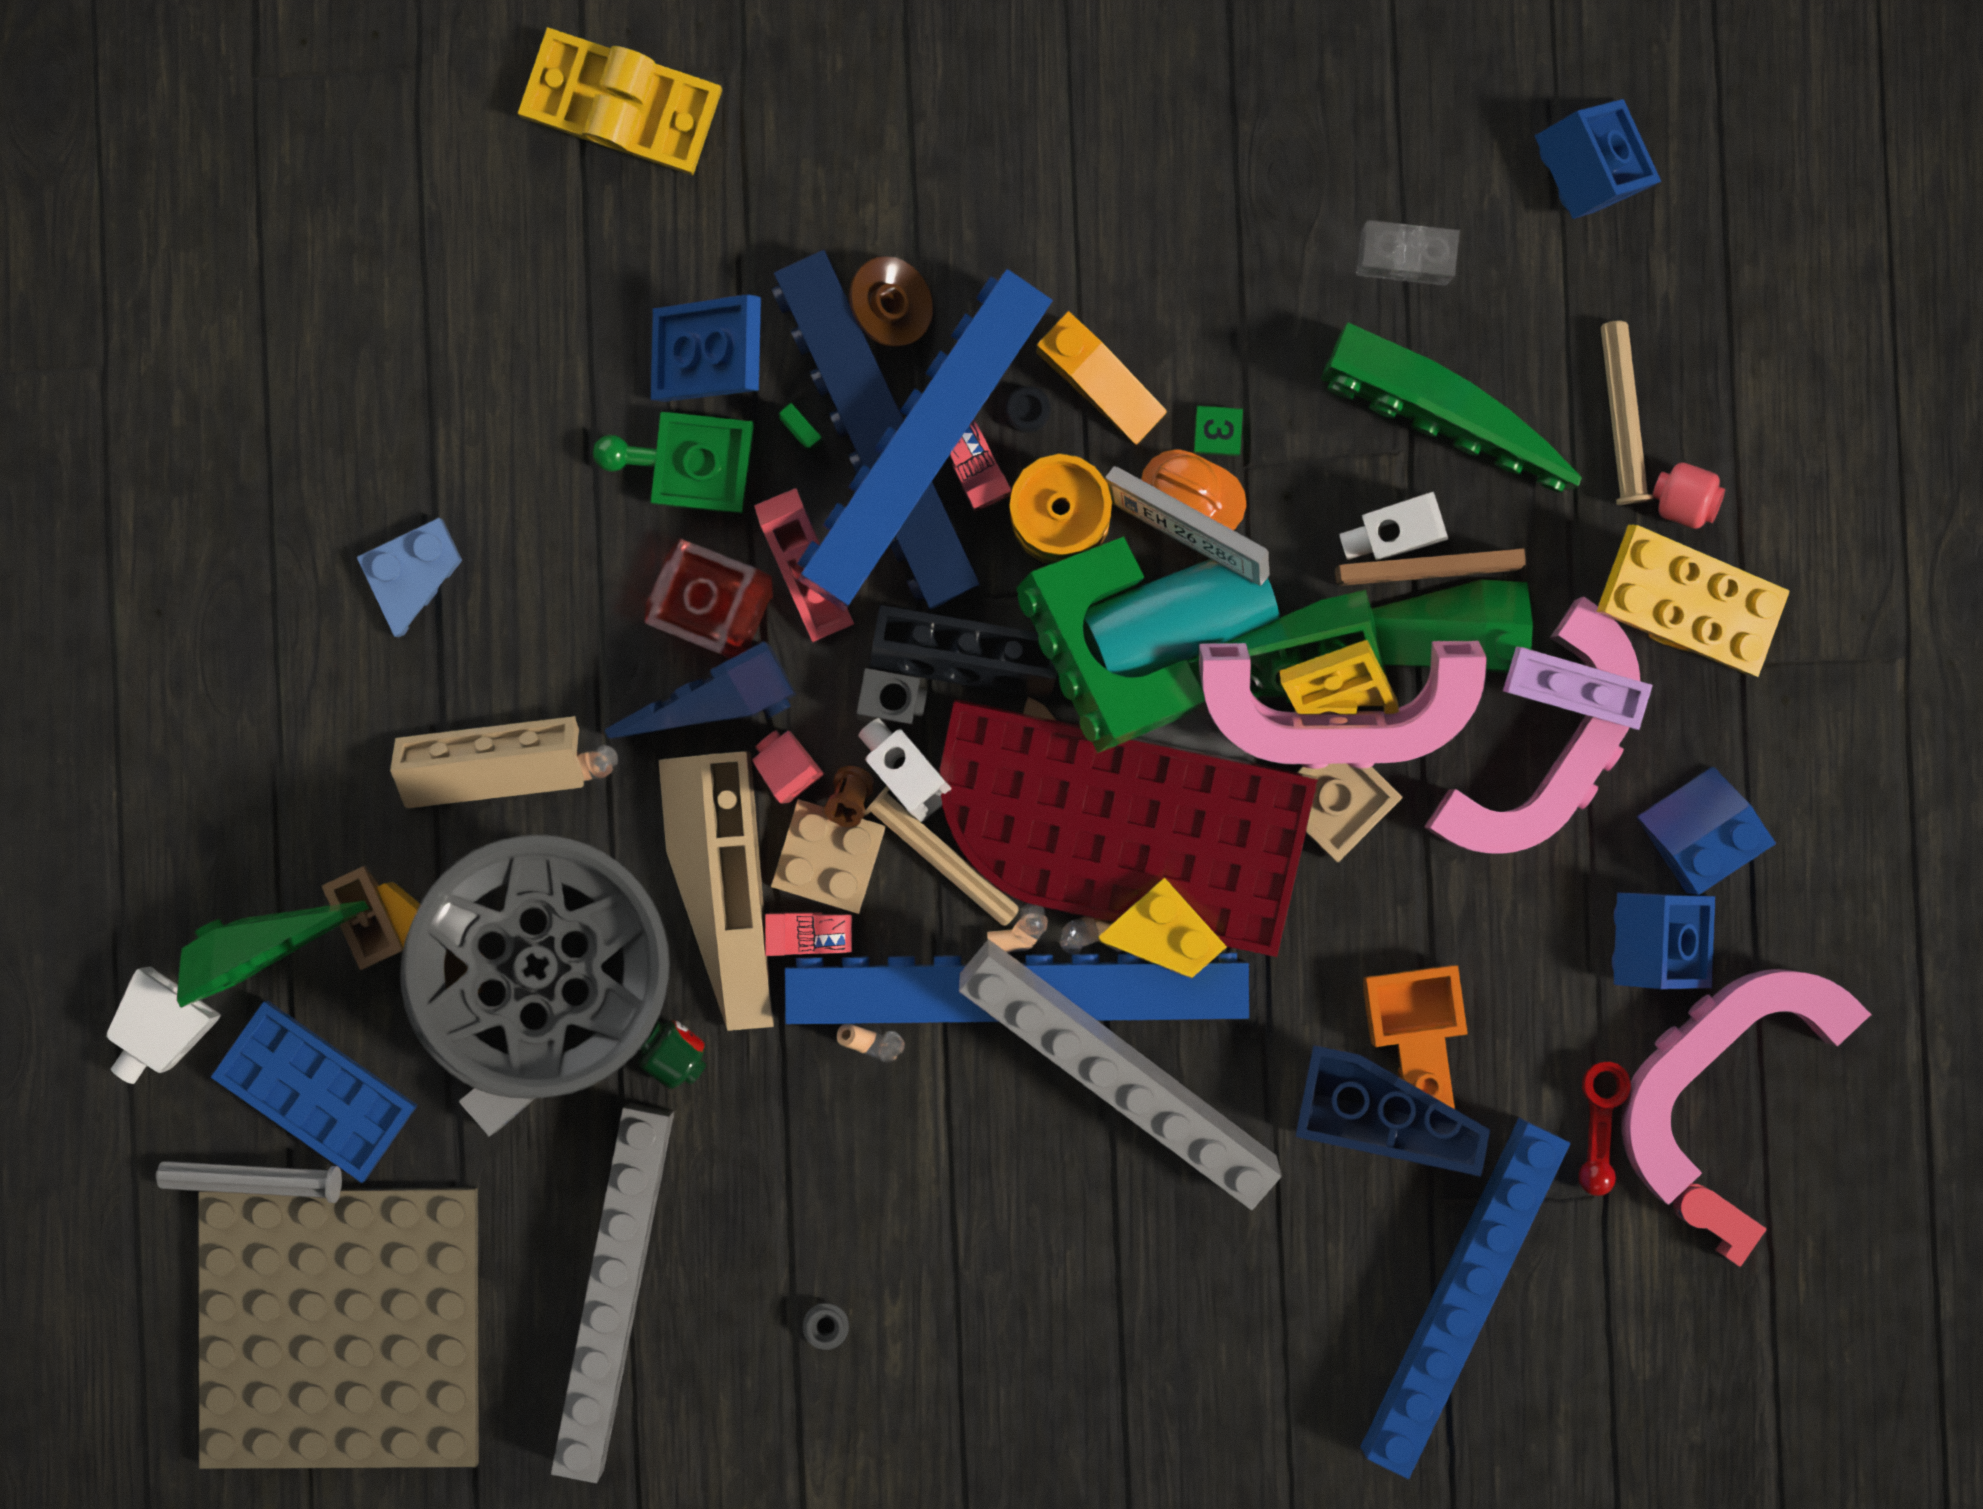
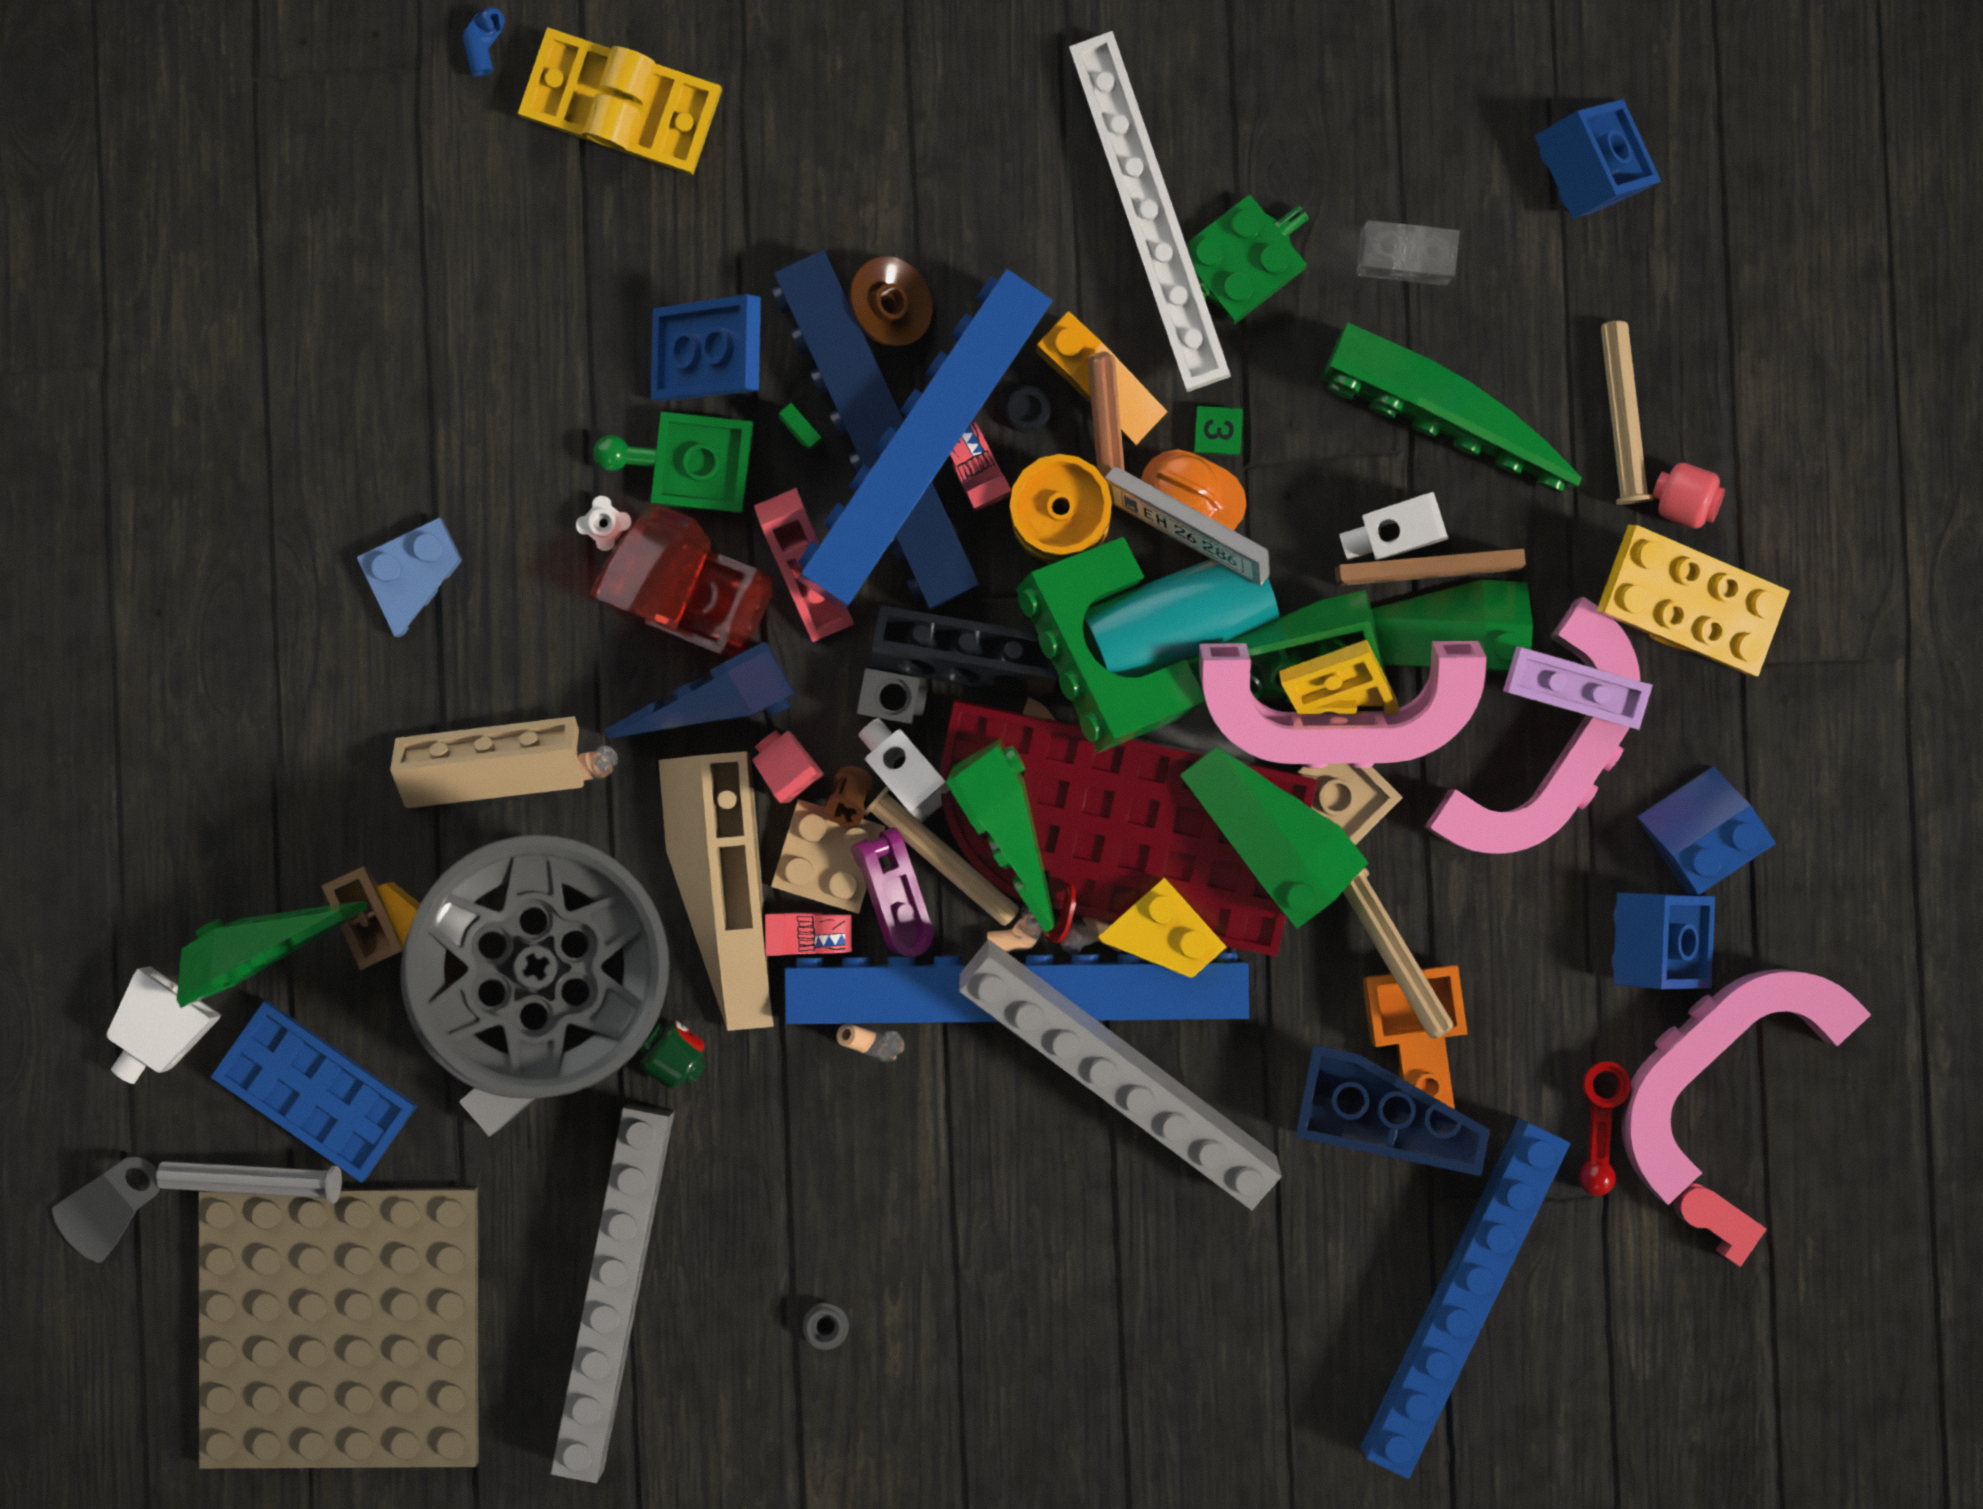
none -> dark grey piece [52,1157,160,1263]
none -> blue arm [462,7,505,76]
none -> white plate [576,496,631,551]
none -> clear red slope [588,504,711,631]
none -> magenta plate [851,827,933,957]
none -> green wedge [946,739,1055,933]
none -> red piece [1044,882,1076,943]
none -> white plate [1069,31,1231,392]
none -> nougat axle [1087,351,1125,479]
none -> green wedge [1180,746,1369,929]
none -> green plate [1186,194,1309,324]
none -> tan axle [1343,868,1453,1039]

